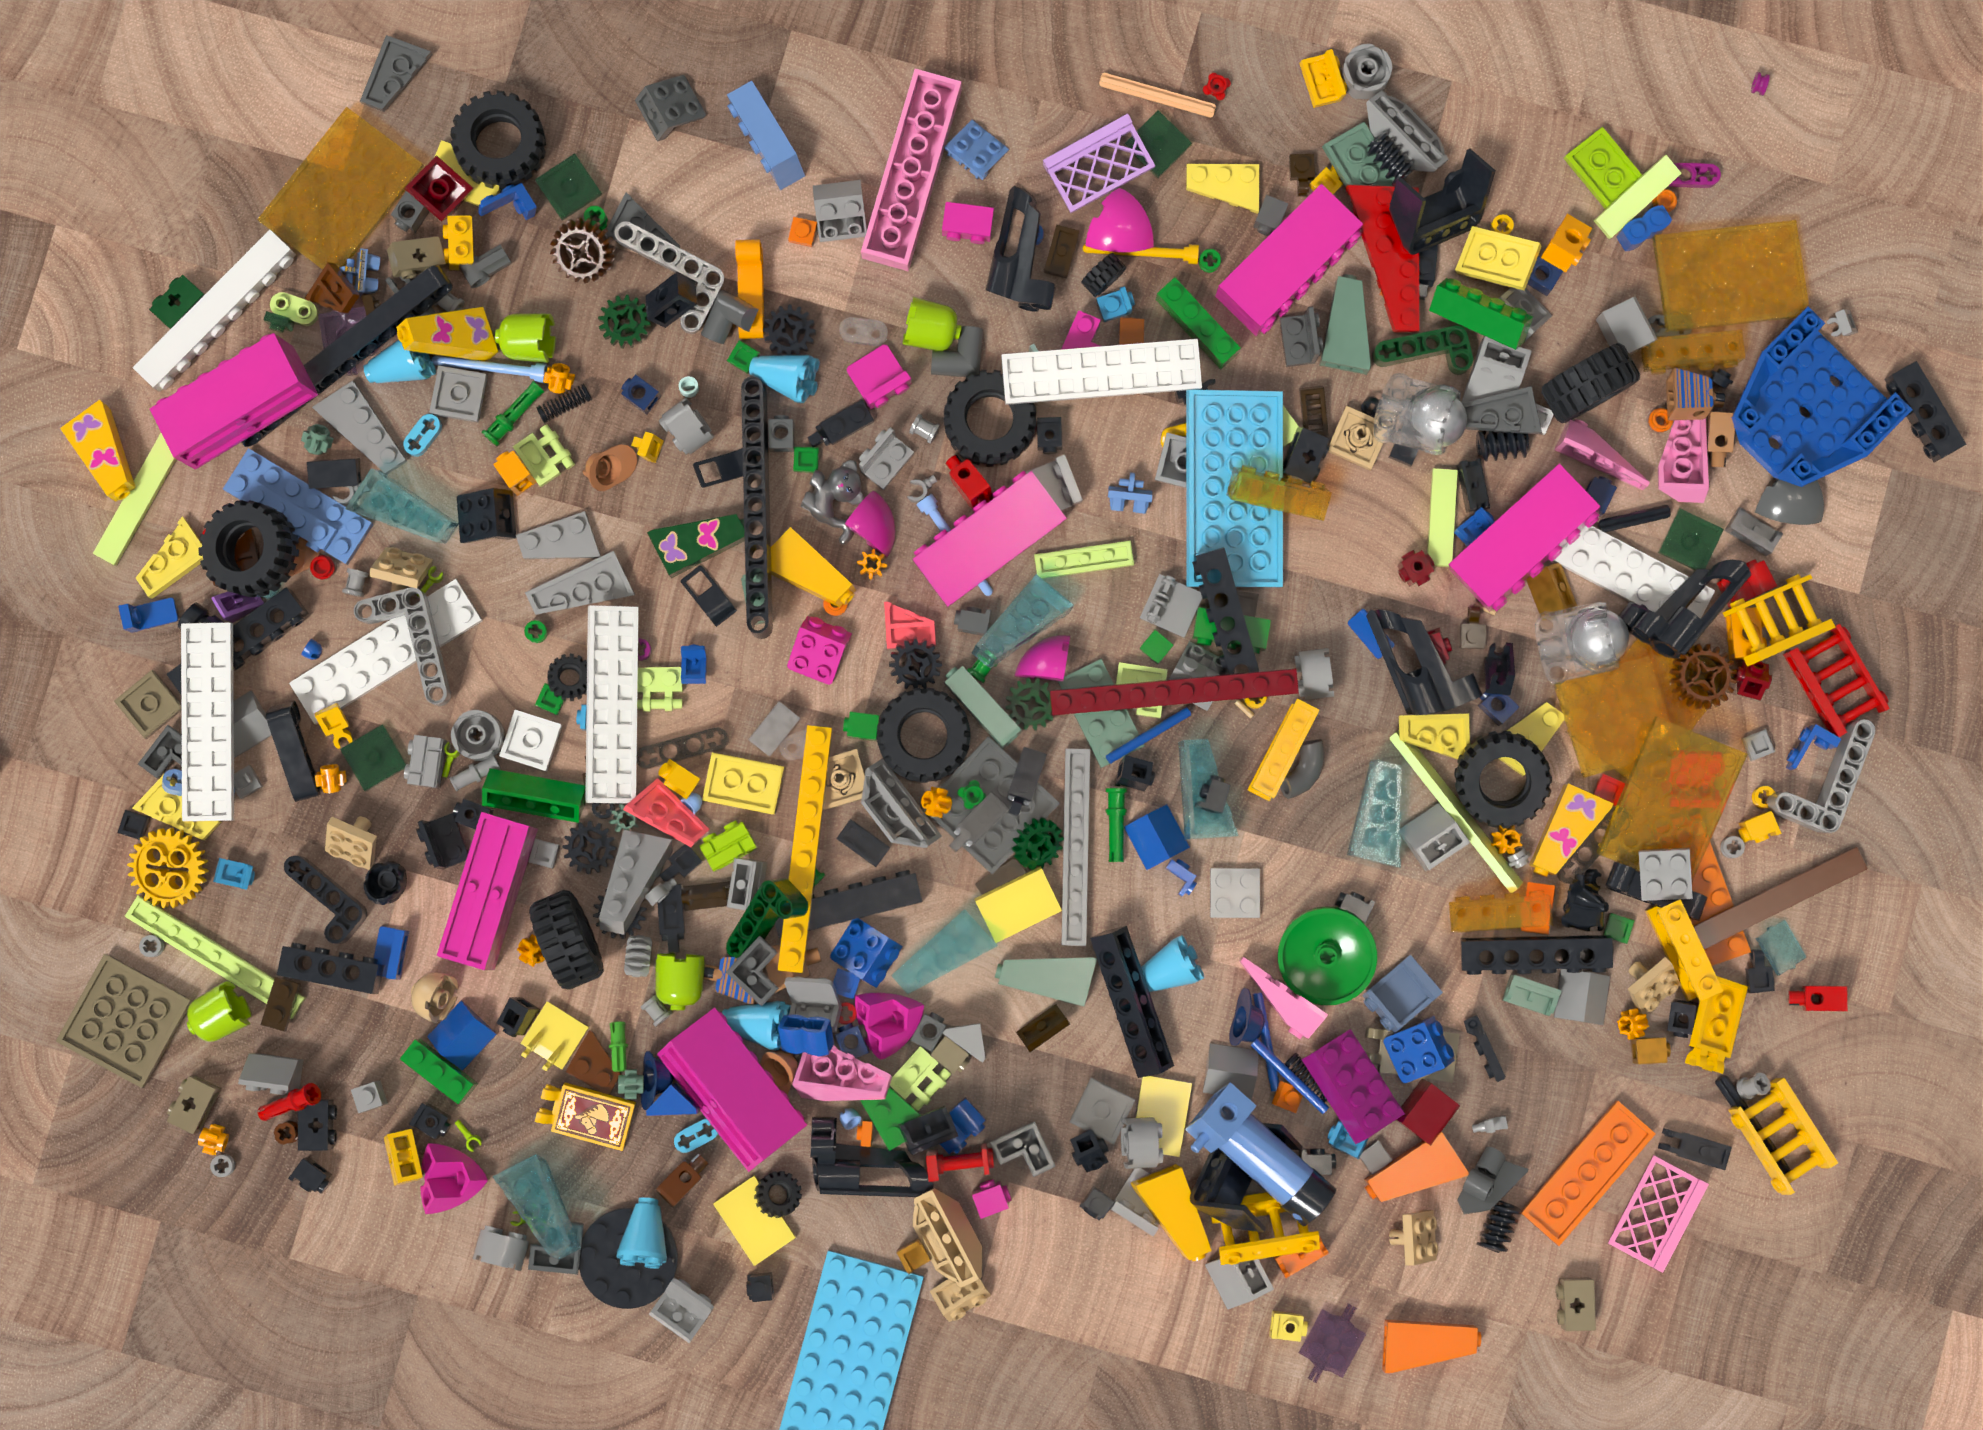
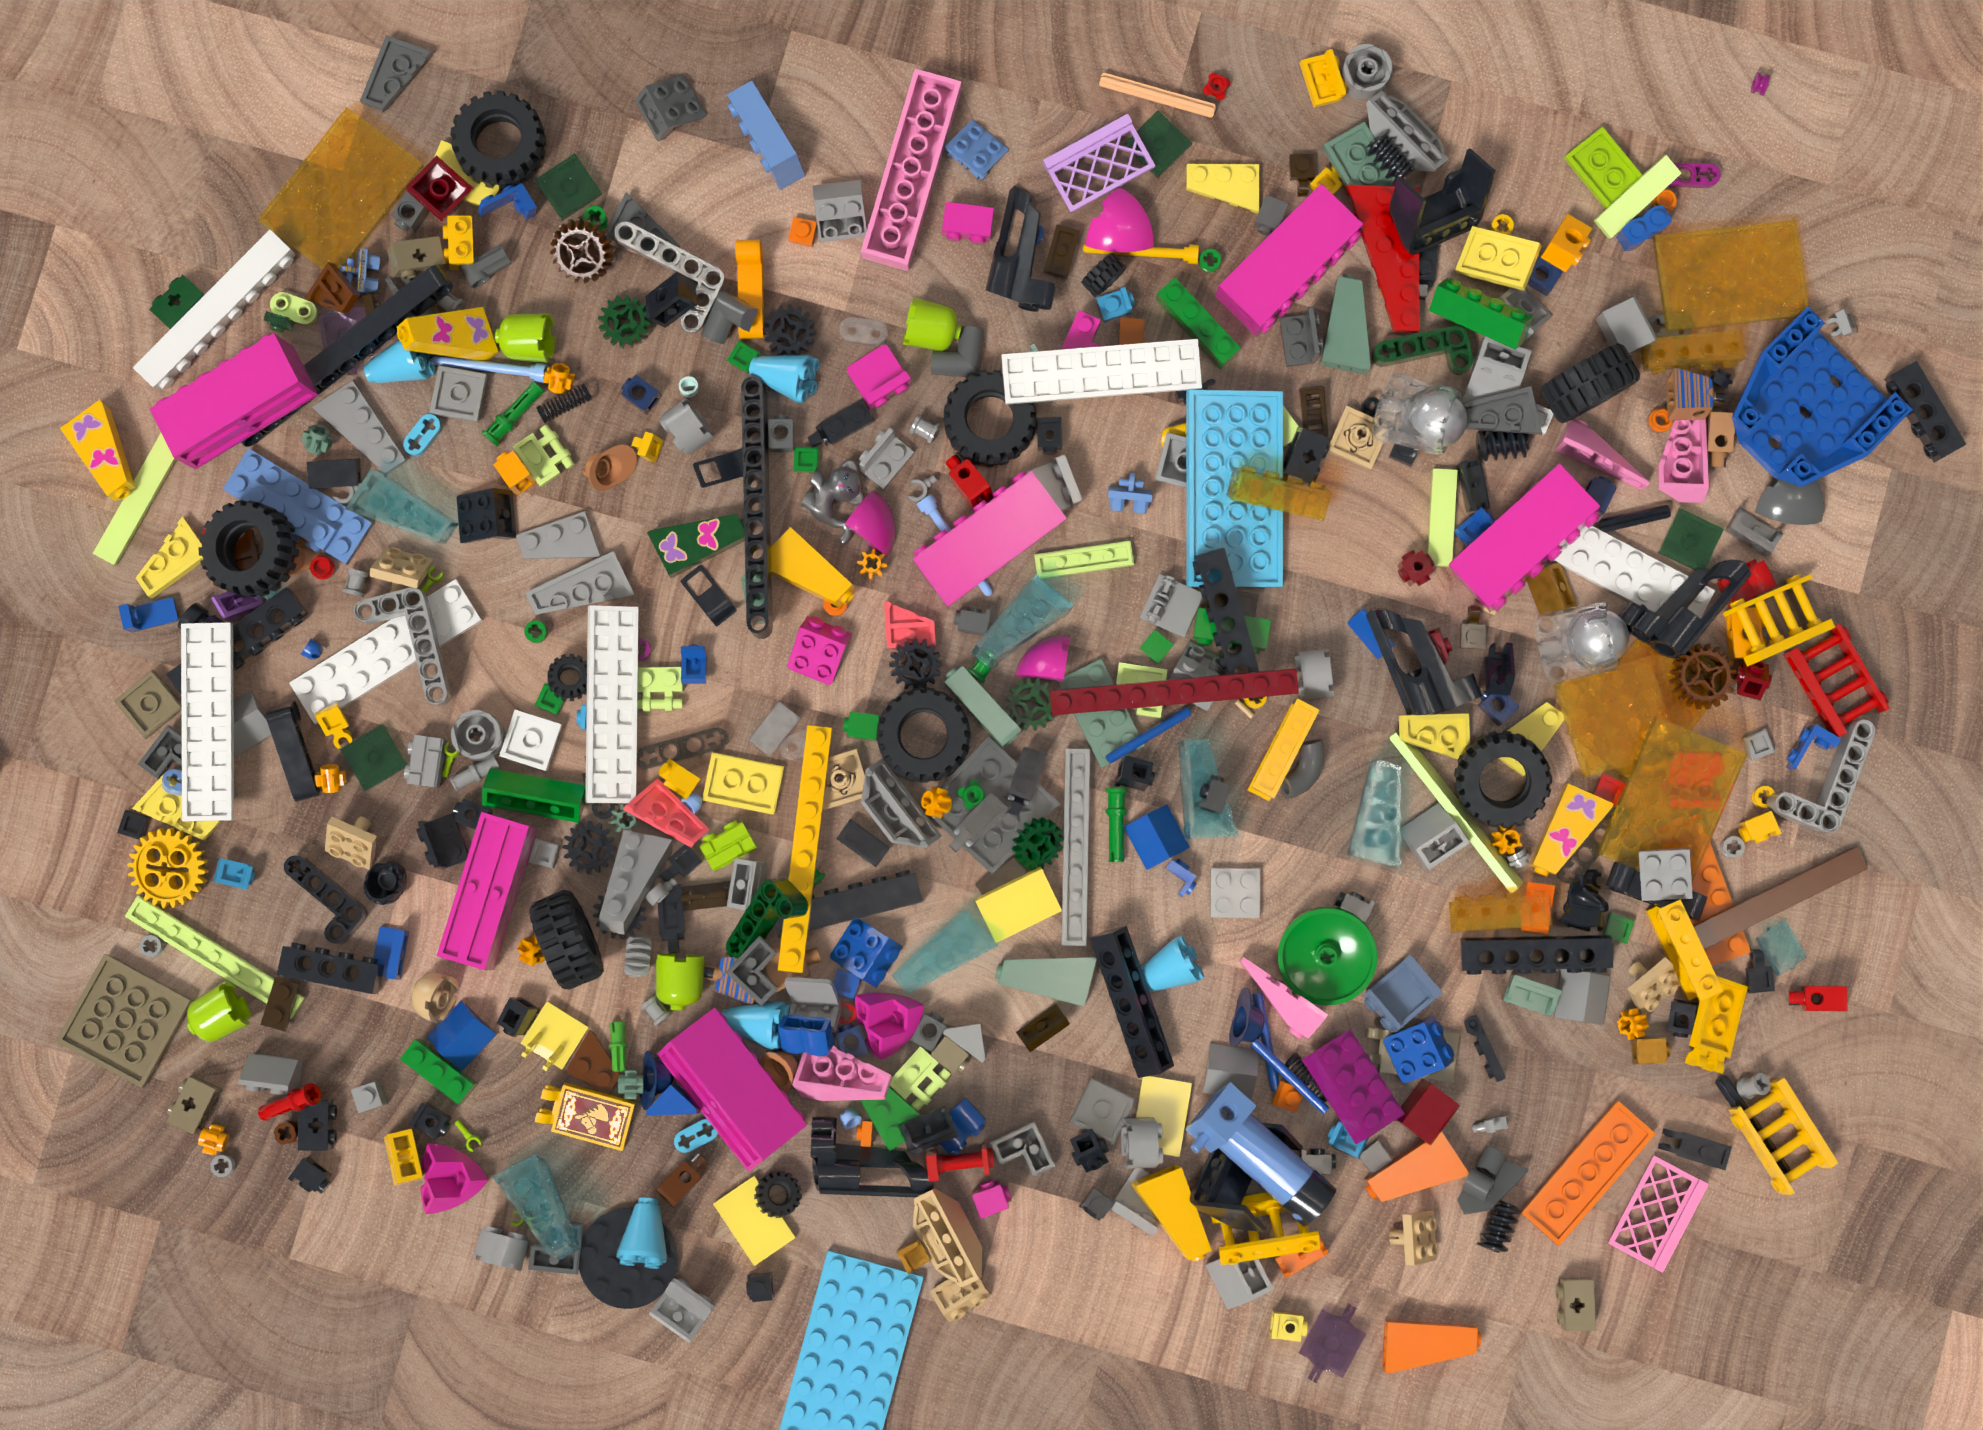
light grey tile [234,765,263,799] -> none

